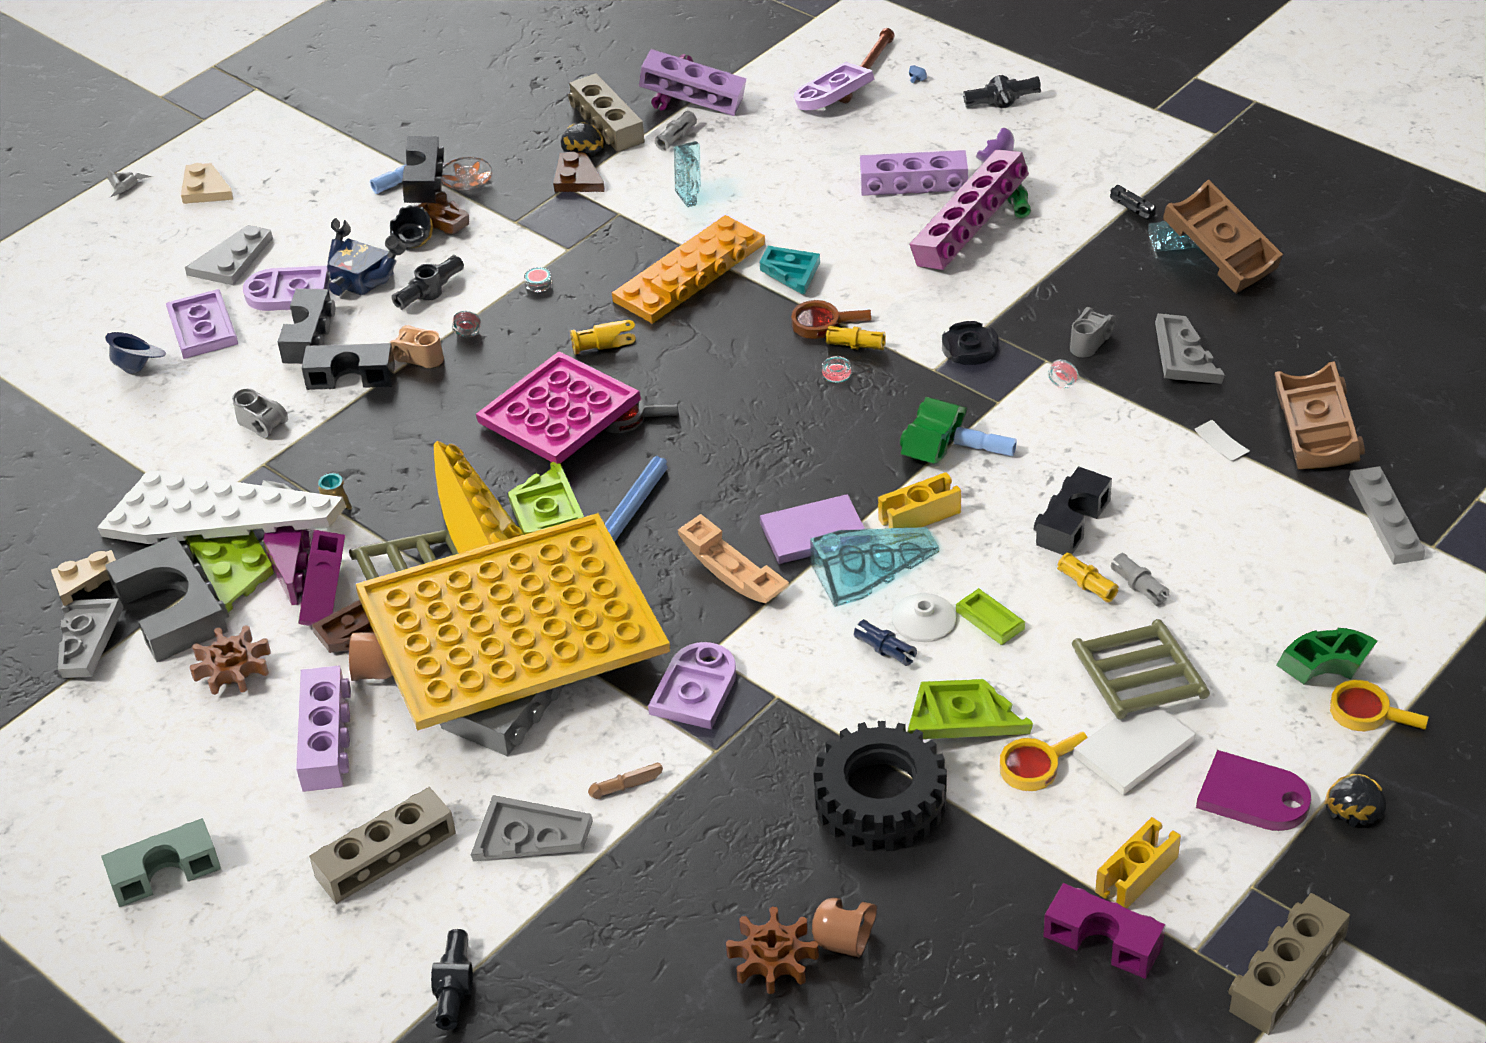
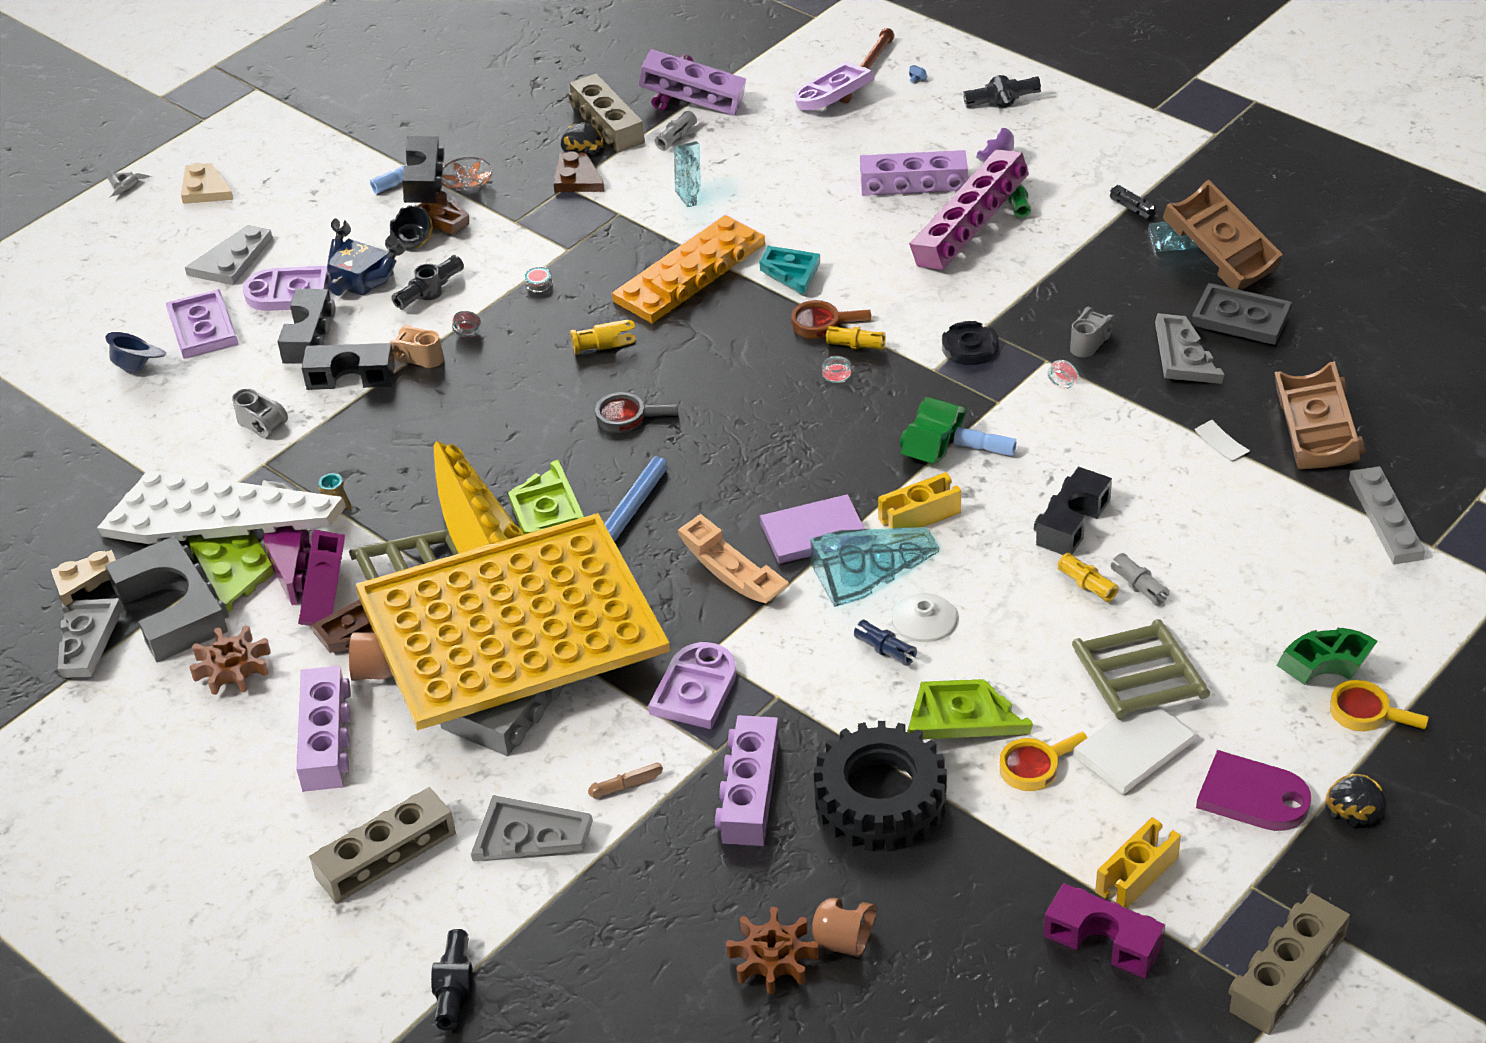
sand green arch [101,818,221,907] -> none
dark pink plate [476,352,641,464] -> none
lime tile [956,588,1025,645] -> none
none -> lavender brick [715,715,779,846]
none -> dark grey plate [1191,283,1292,345]

